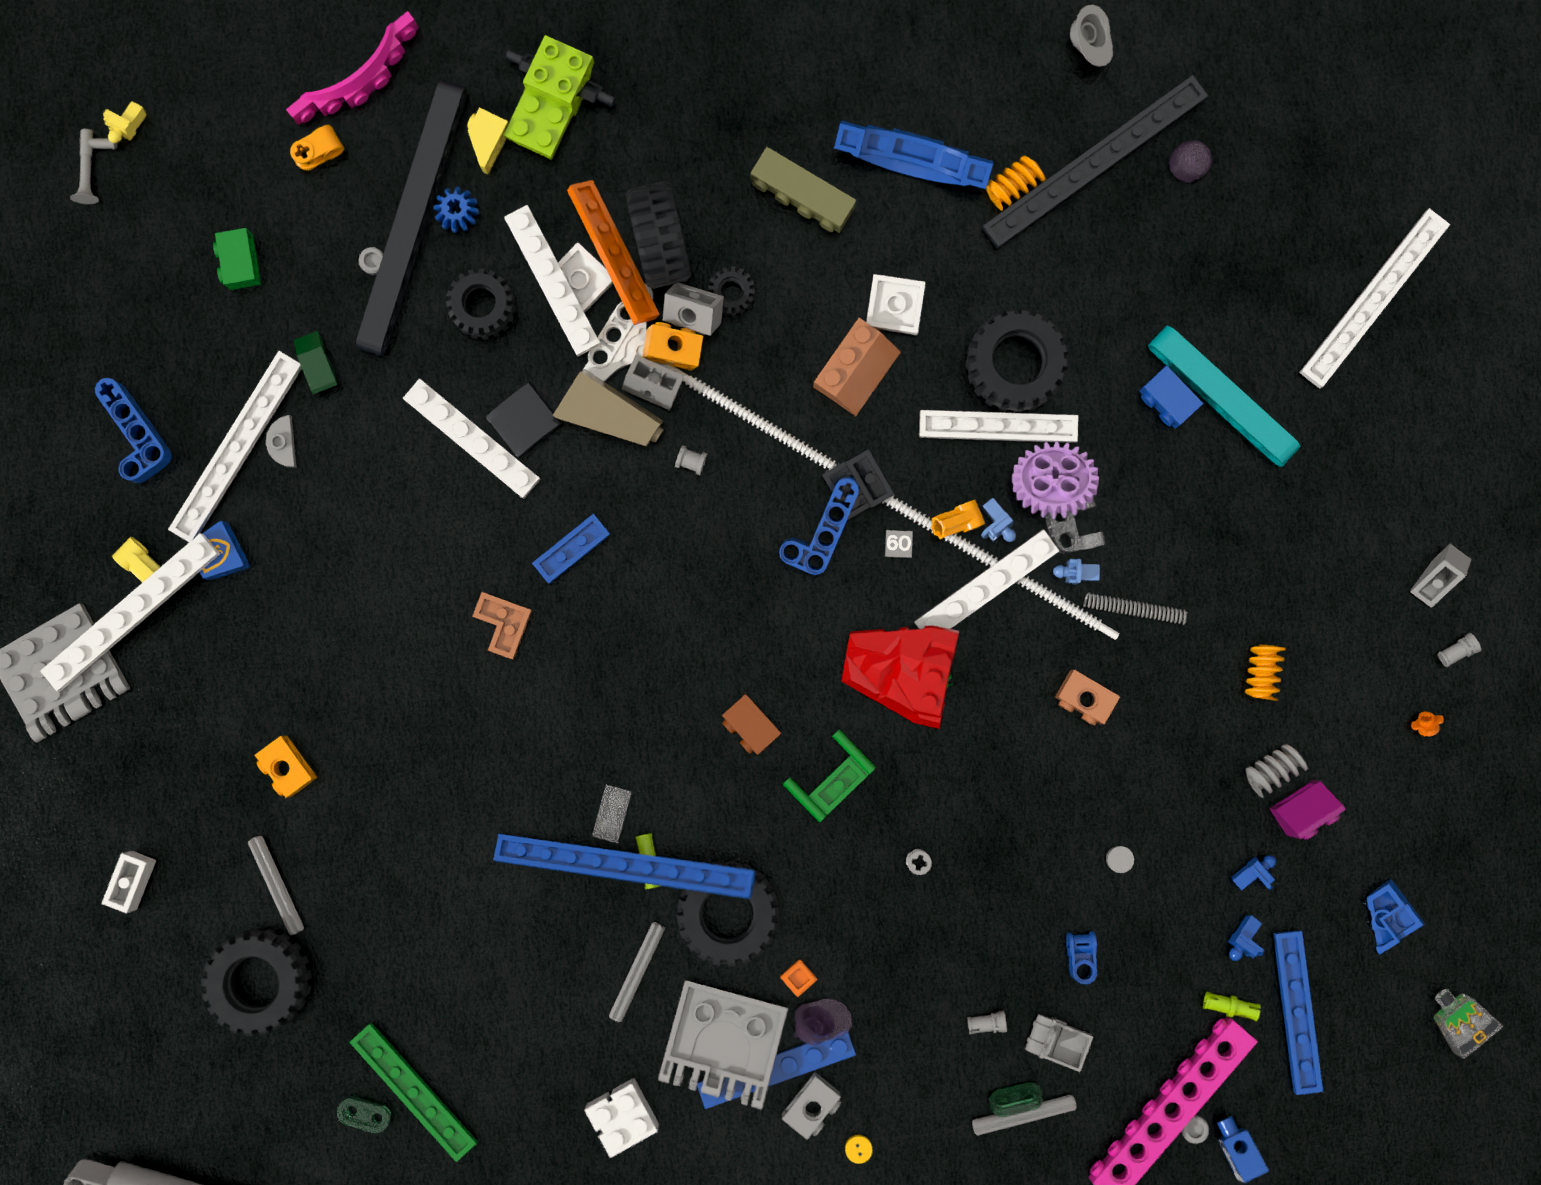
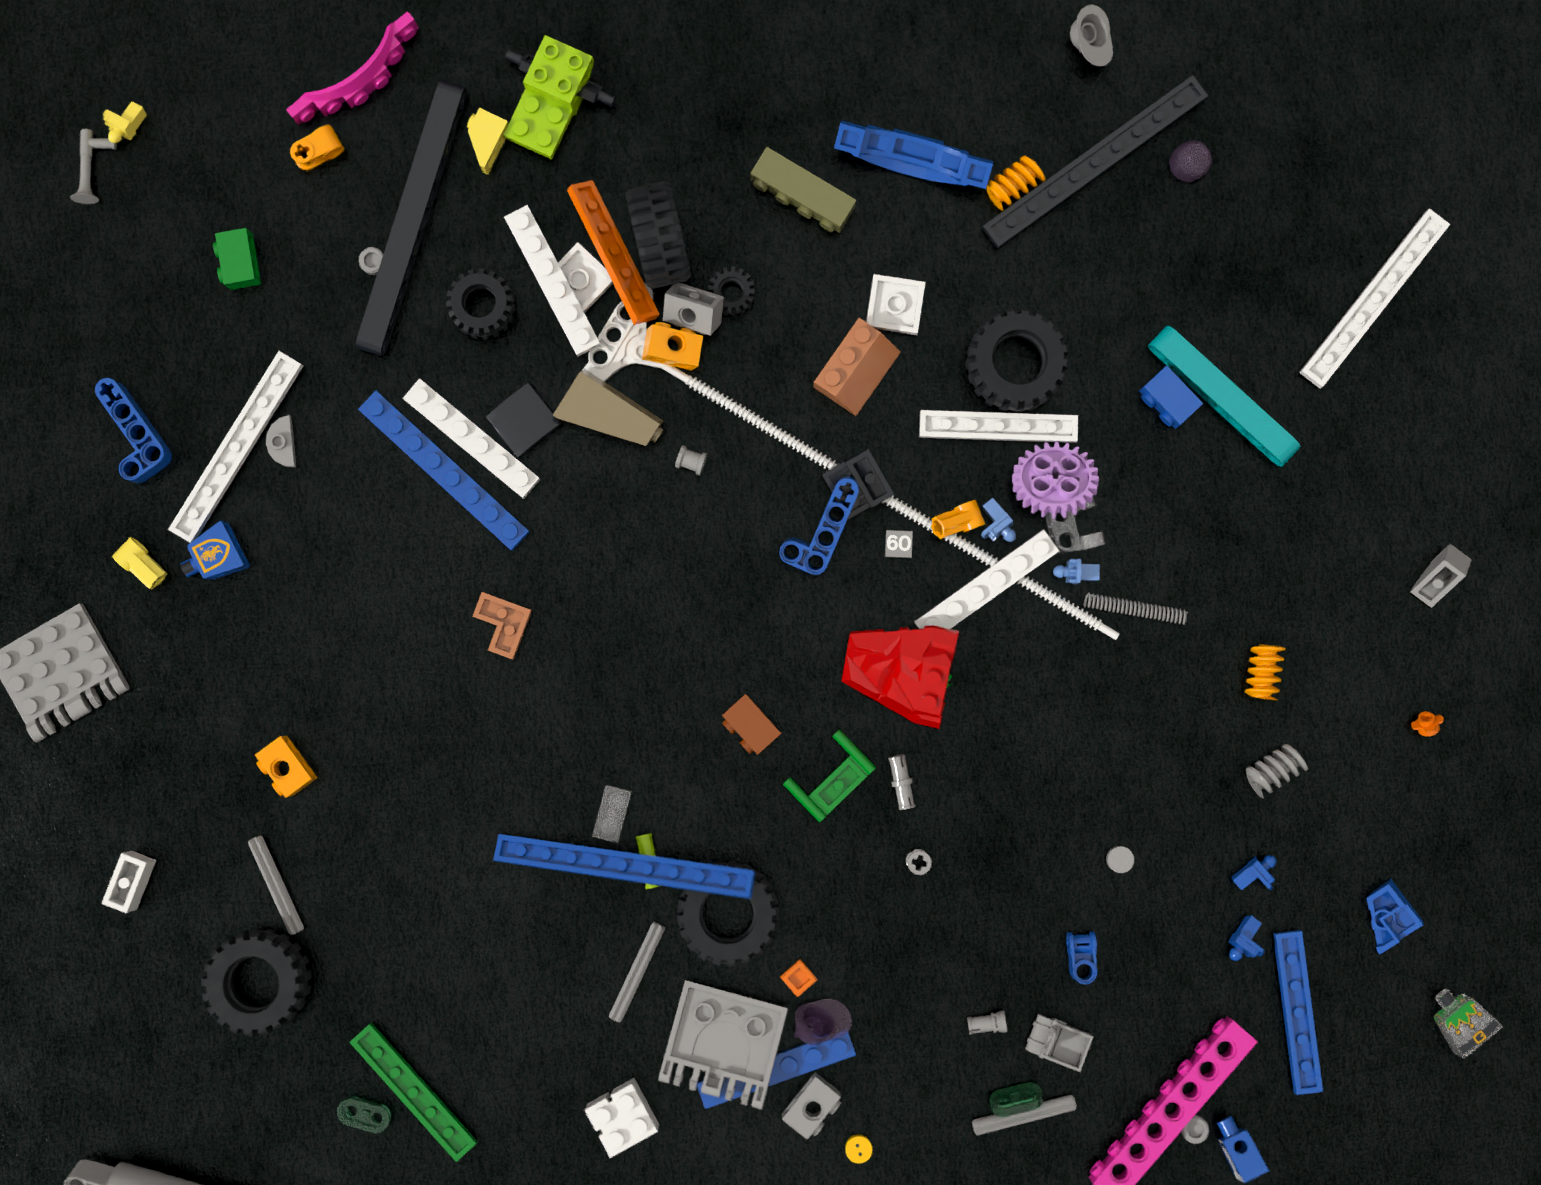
white plate [40,533,220,691] -> none
dark green slope [294,331,338,394] -> none
blue gear [434,187,479,233] -> none
blue plate [532,514,610,584] -> none
light grey brick [622,355,684,410] -> none
nougat brick [1055,670,1120,726] -> none
lime pin [1203,992,1260,1021] -> none
magenta slope [1269,780,1346,840] -> none
light grey pin [1438,633,1481,667] -> none
none -> blue plate [358,390,530,551]
none -> light grey pin [889,754,915,810]

